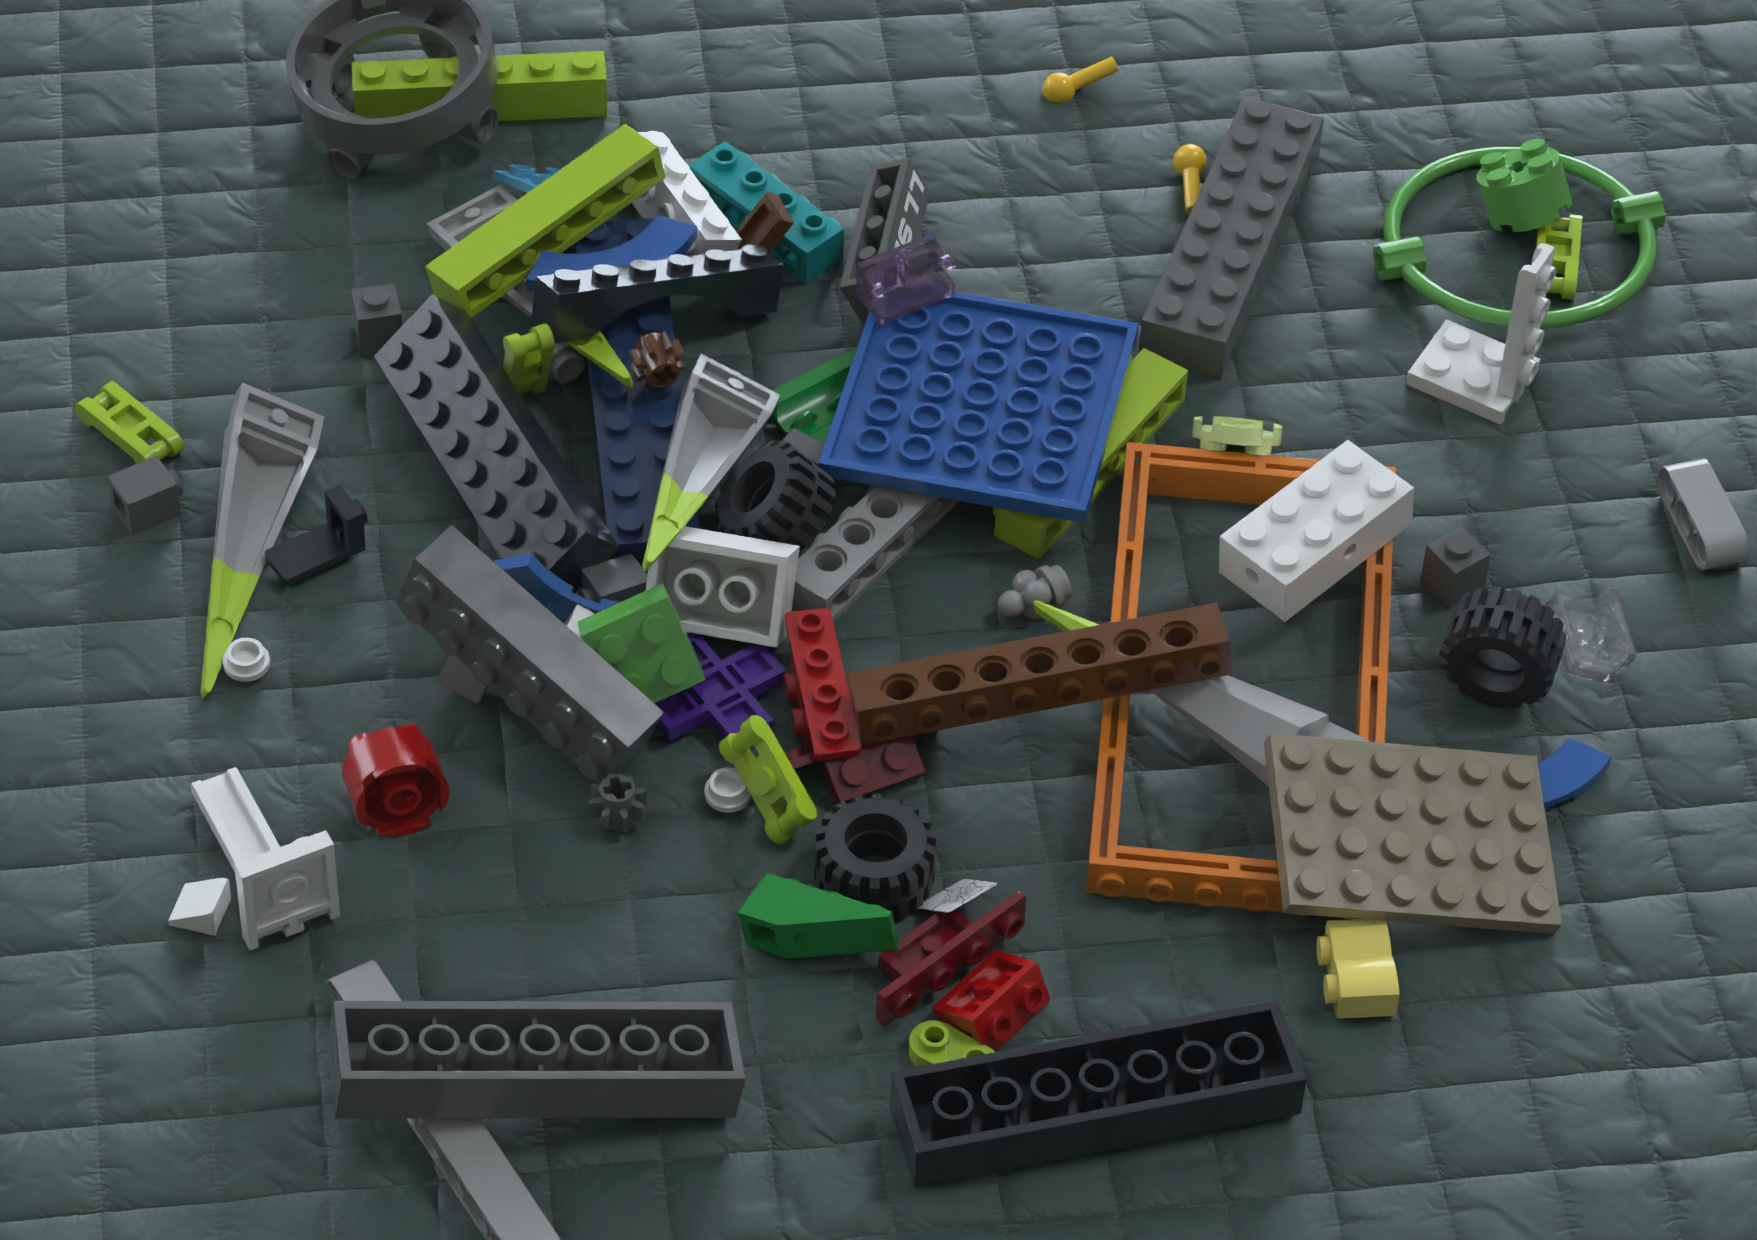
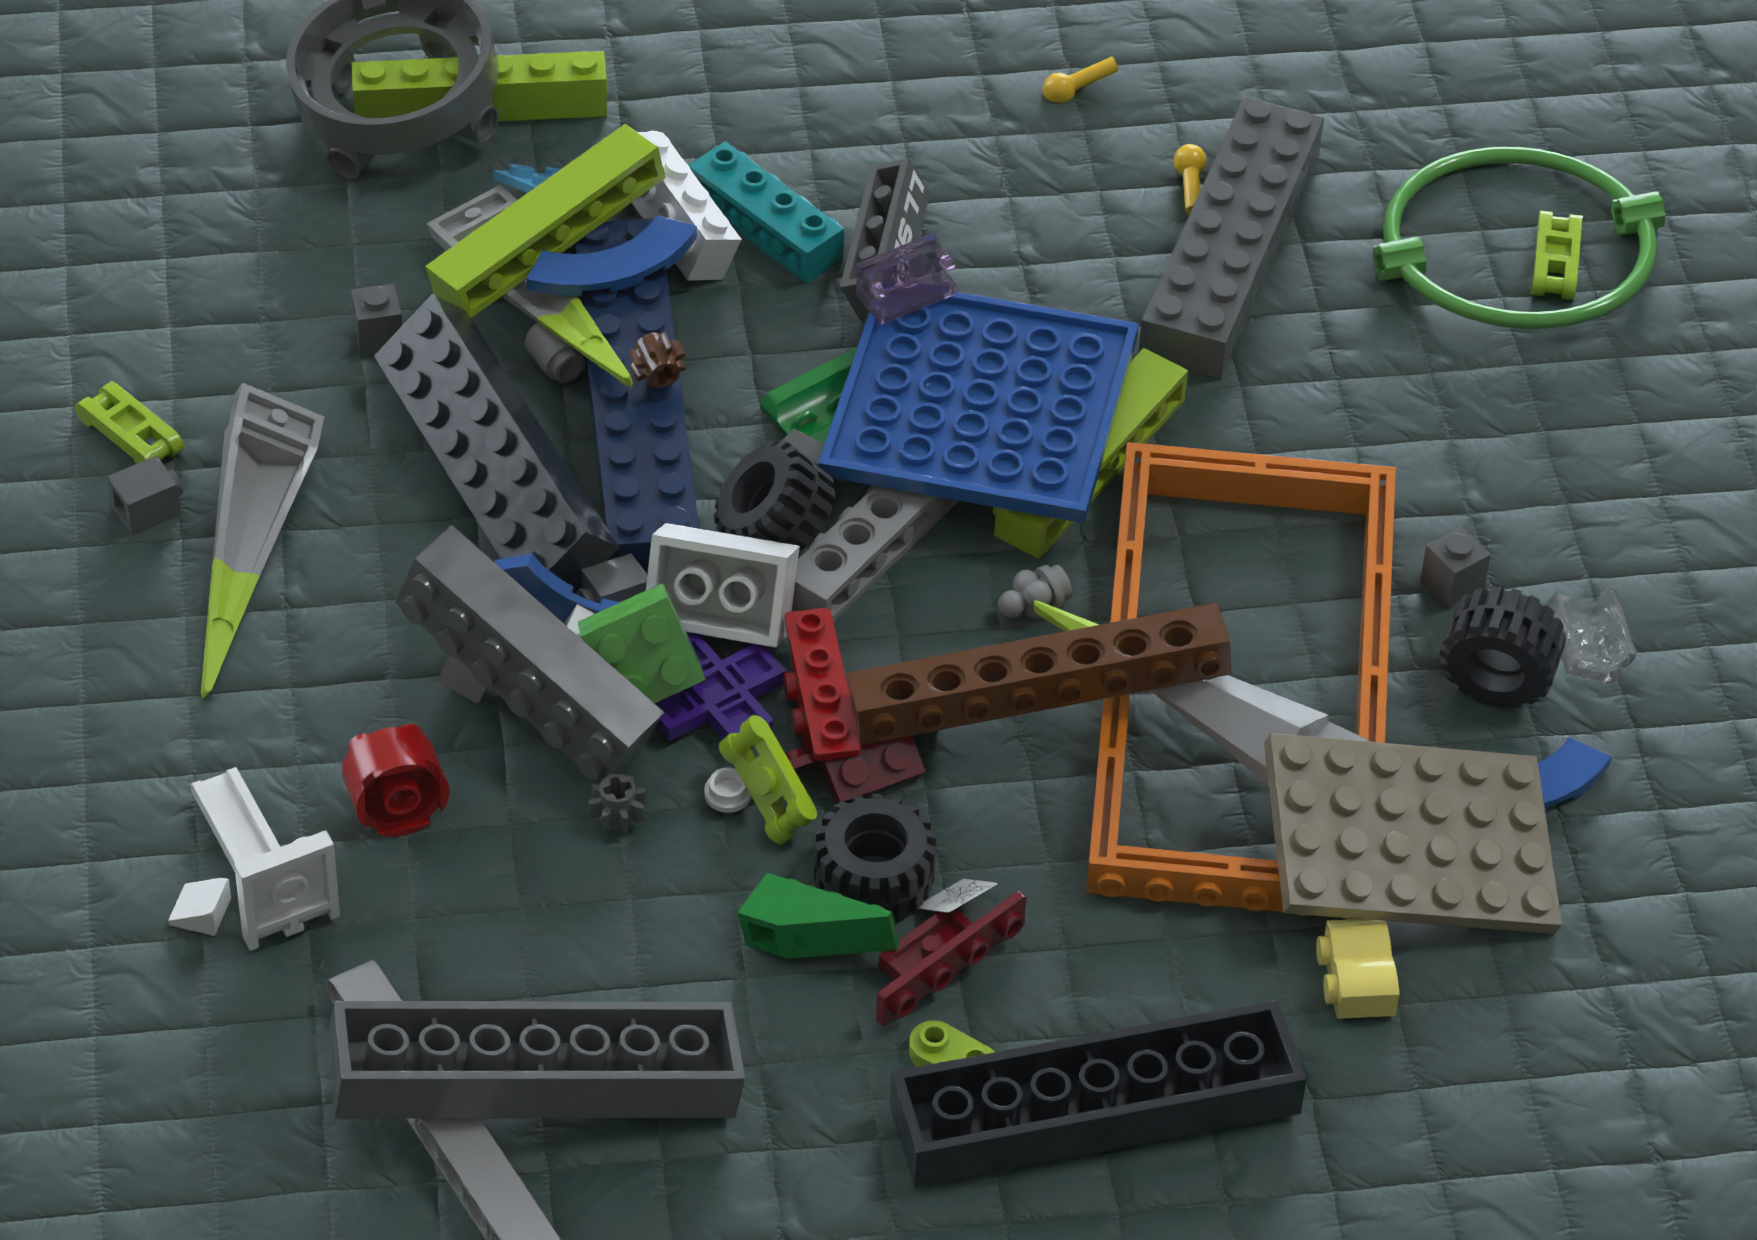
white plate [223,638,270,682] -> none
black bracket [265,485,368,585] -> none
lime plate [502,323,555,395] -> none
black arch [530,245,784,343] -> none
light grey plate [642,354,780,571] -> none
reddish brown tile [736,191,794,254] -> none
red bracket [932,949,1050,1052] -> none
yellowish green plate [1192,416,1283,455] -> none
white brick [1219,440,1414,622] -> none
white bracket [1406,243,1557,425] -> none
bright green brick [1476,138,1573,232] -> none
light grey beam [1658,458,1749,571] -> none

